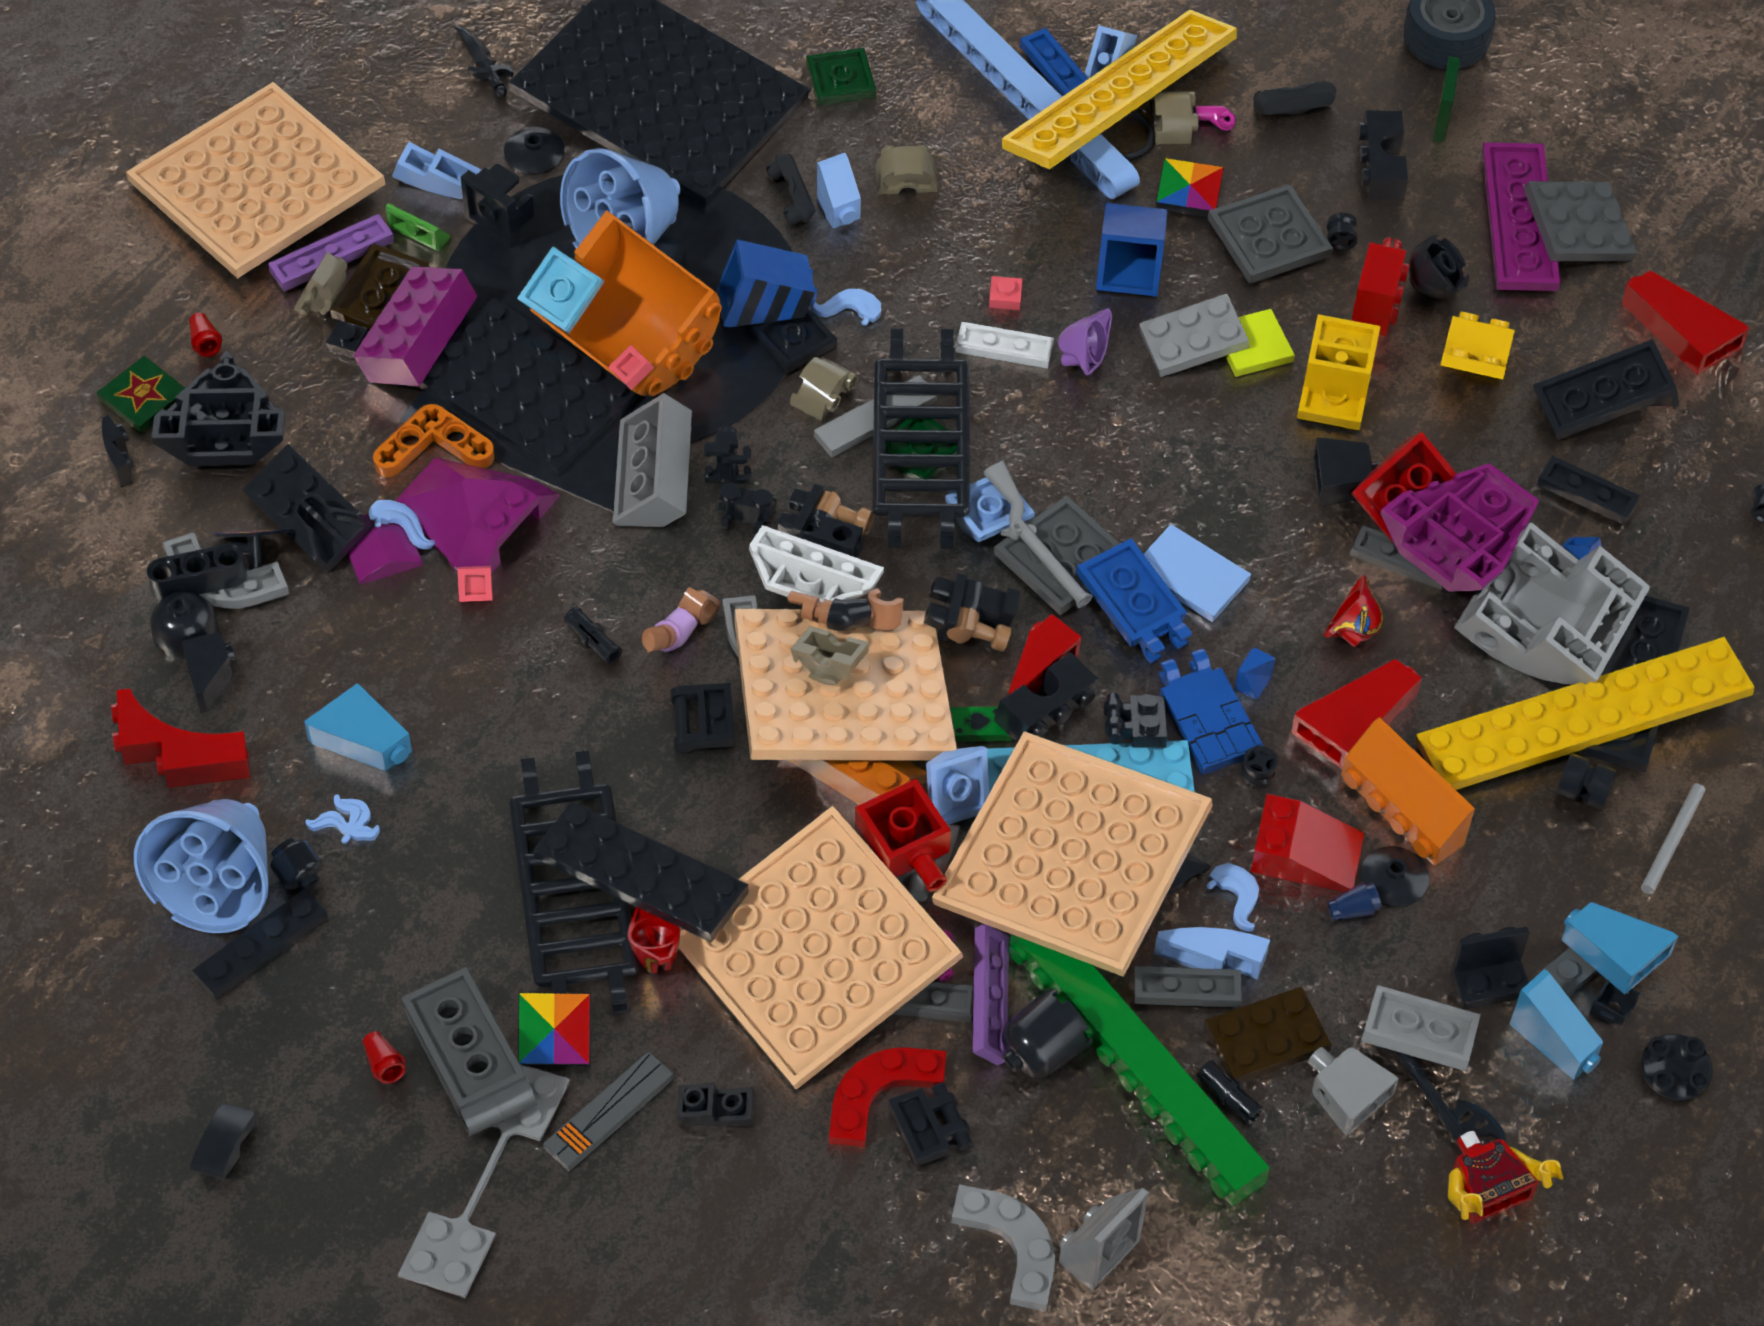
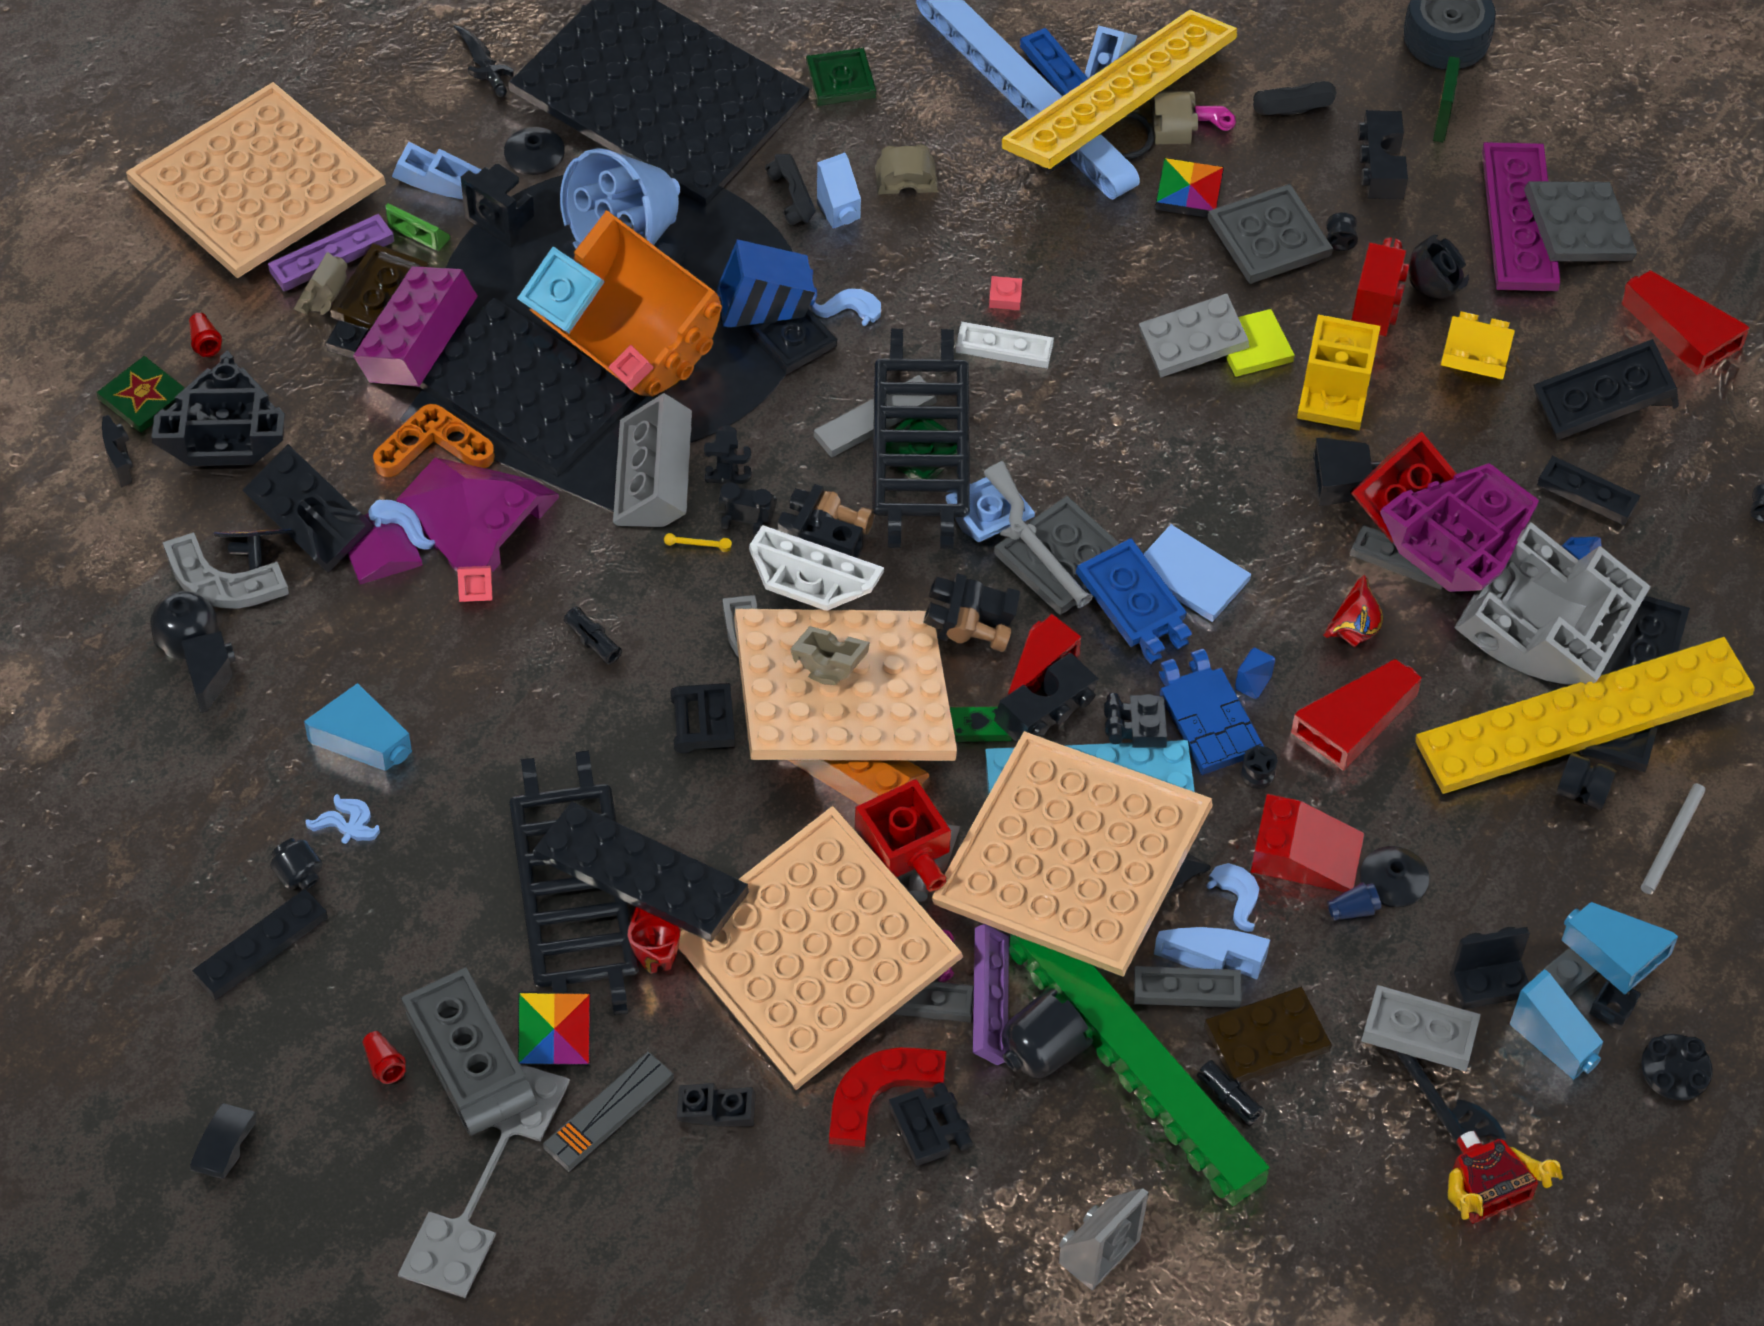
red arch [111,688,250,788] -> none
light blue cone [134,799,268,933] -> none
black beam [147,544,247,600] -> none
nougat piece [642,587,720,653] -> none
nougat piece [787,588,904,631] -> none
dark tan cylinder [790,357,858,421] -> none
light blue slope [926,746,989,825] -> none
light grey plate [951,1184,1055,1312] -> none
medium lavender hat [1058,308,1112,375] -> none
blue slope [1096,203,1168,297] -> none
light grey torso [1308,1047,1399,1136] -> none
orange slope [1341,717,1475,866] -> none
none -> yellow hinge [664,533,732,552]

